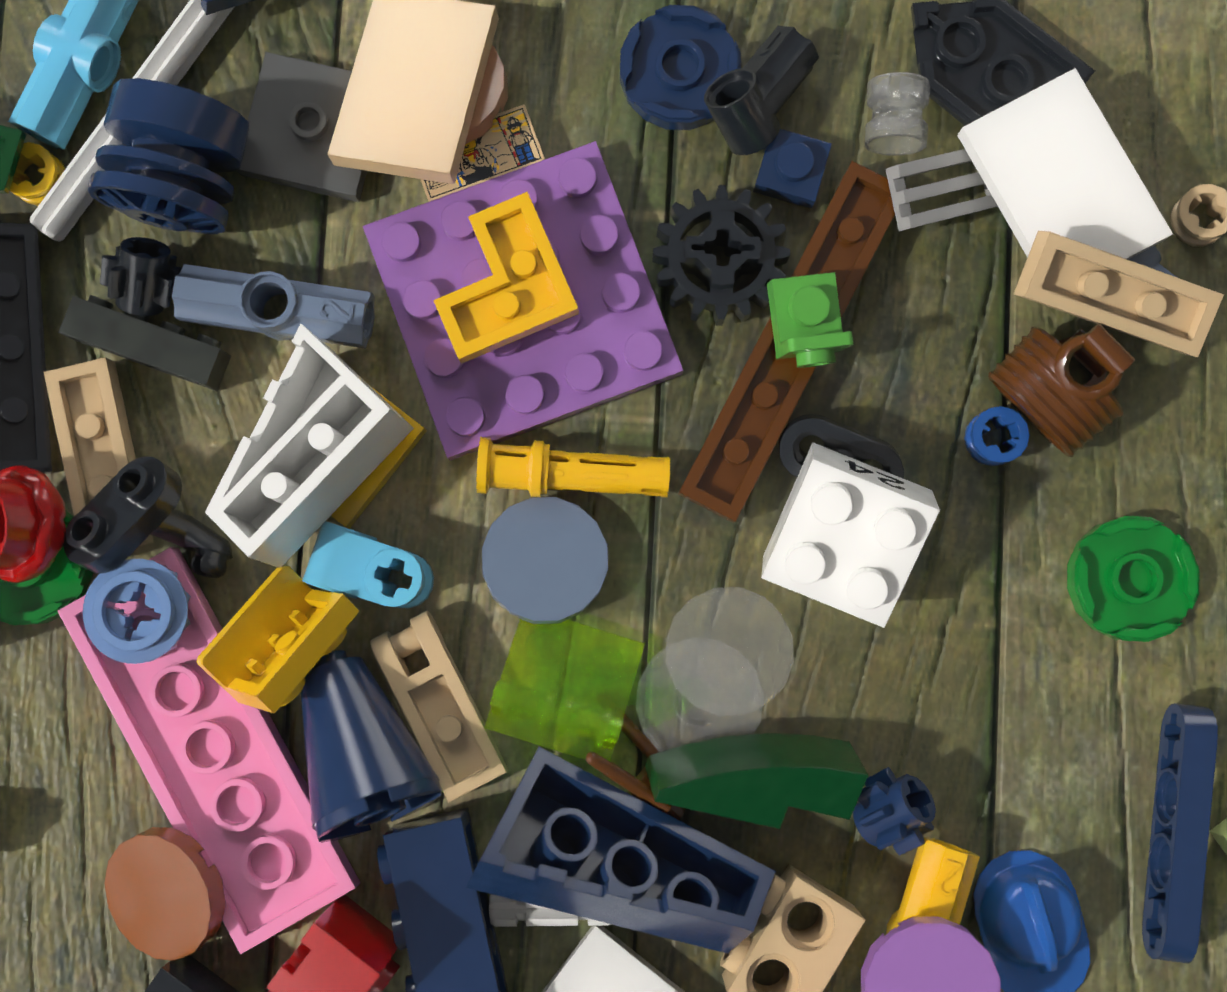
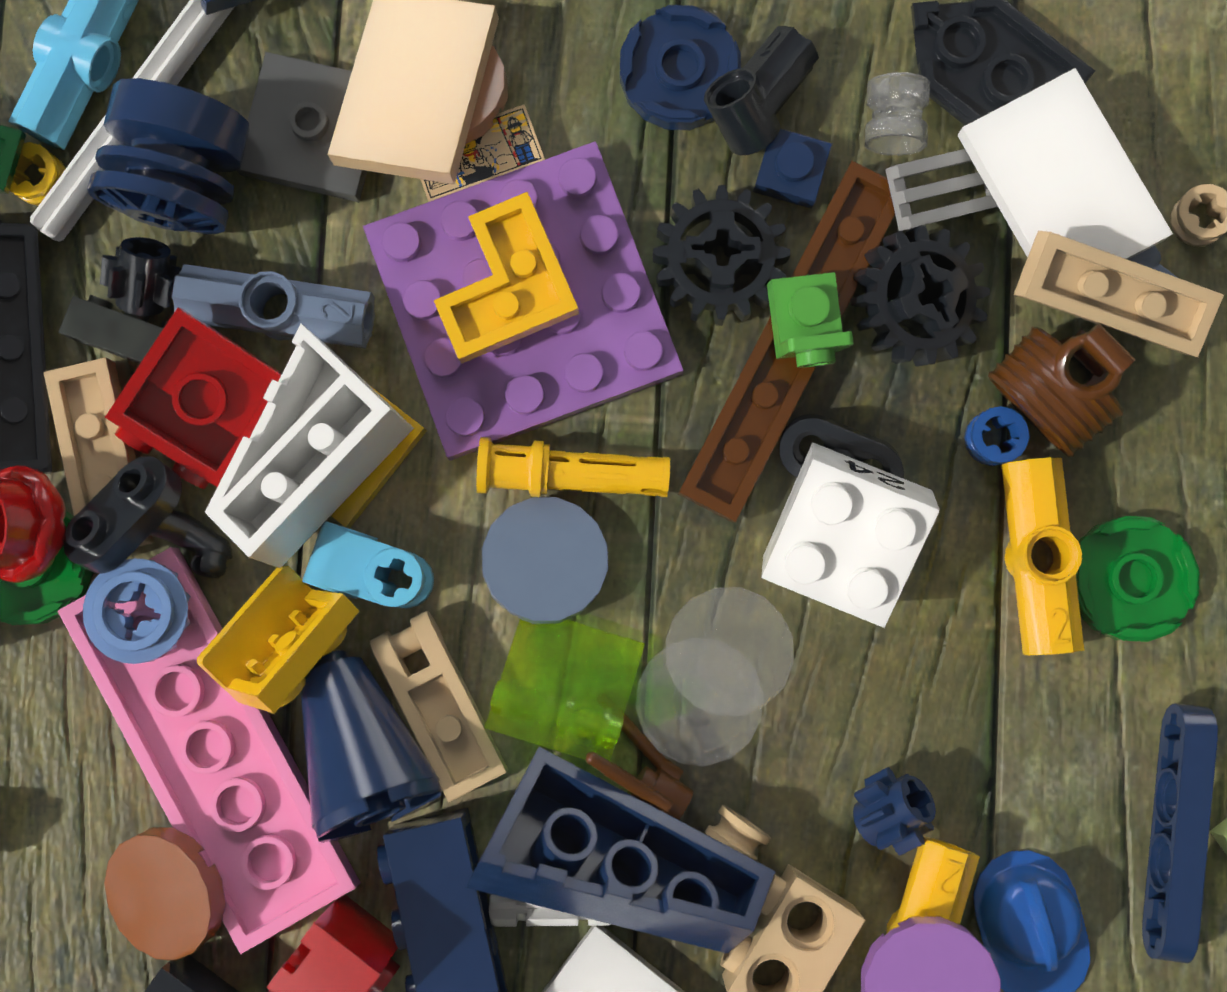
dark green slope [645,733,868,829] -> none
none -> red plate [104,308,282,489]
none -> tan bush [705,805,771,861]
none -> black gear [851,225,990,367]
none -> yellow piece [1001,457,1084,655]

